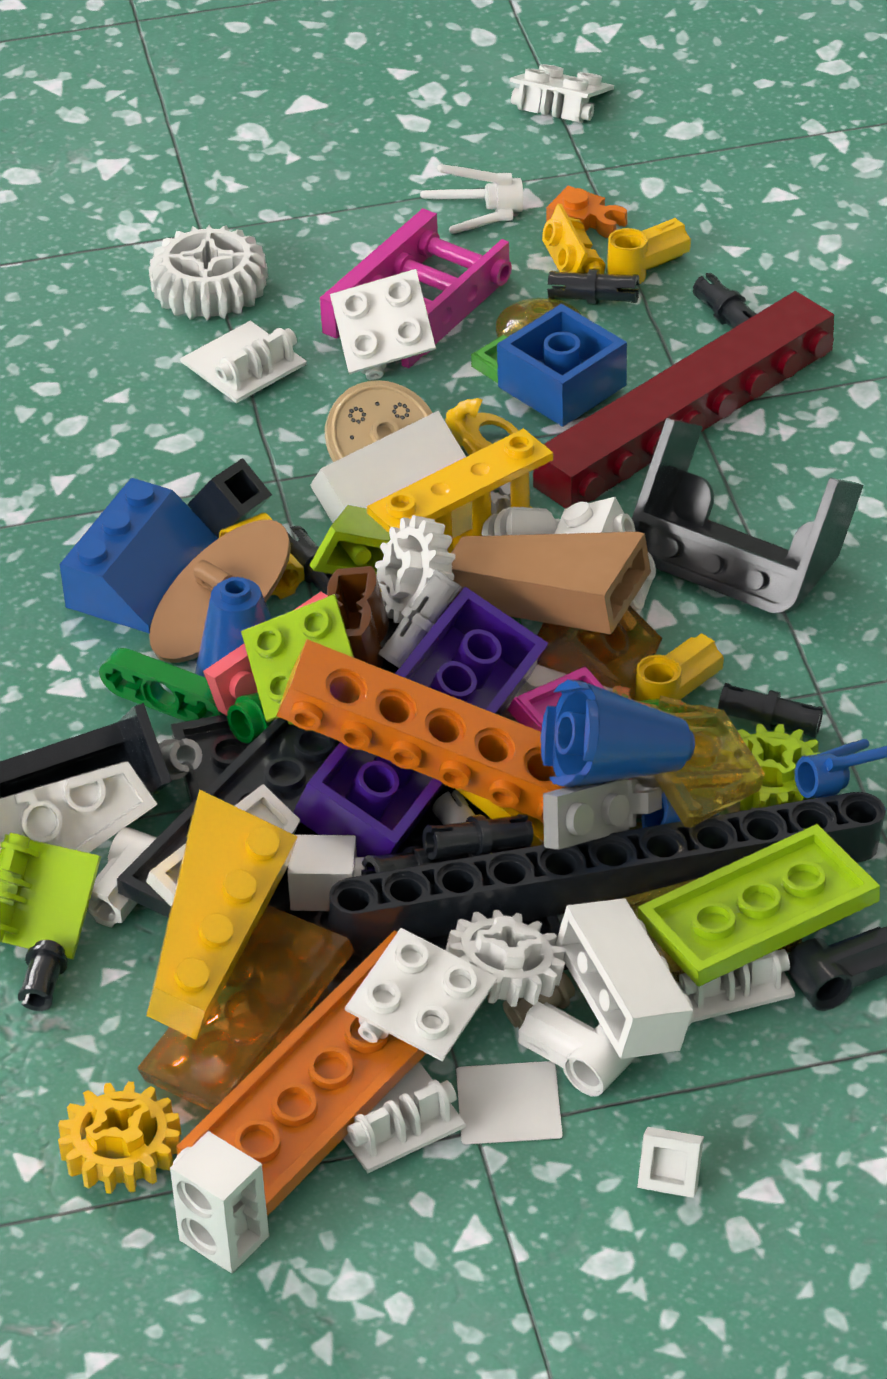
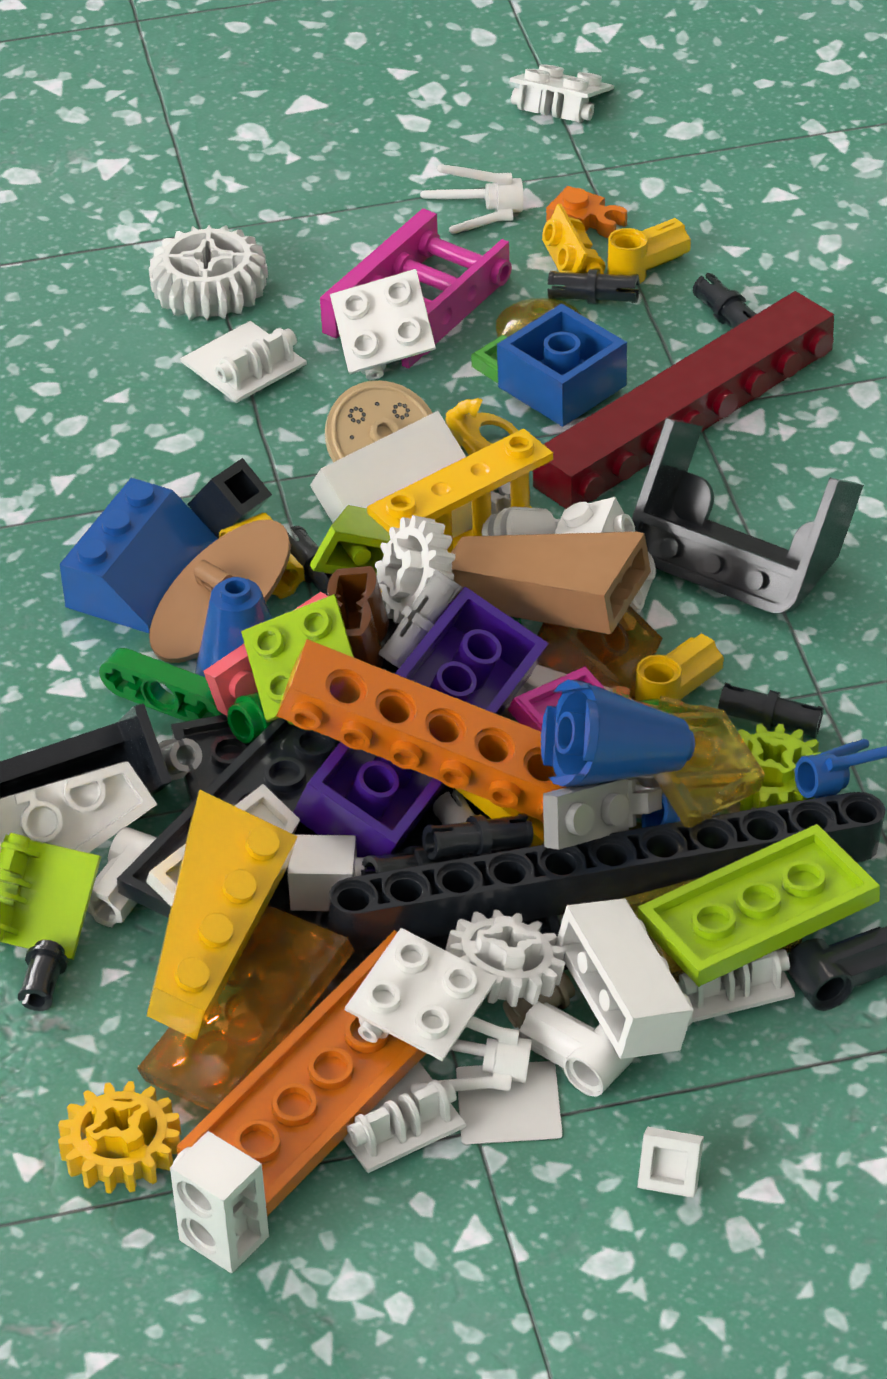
none -> white plant [411,1017,532,1093]

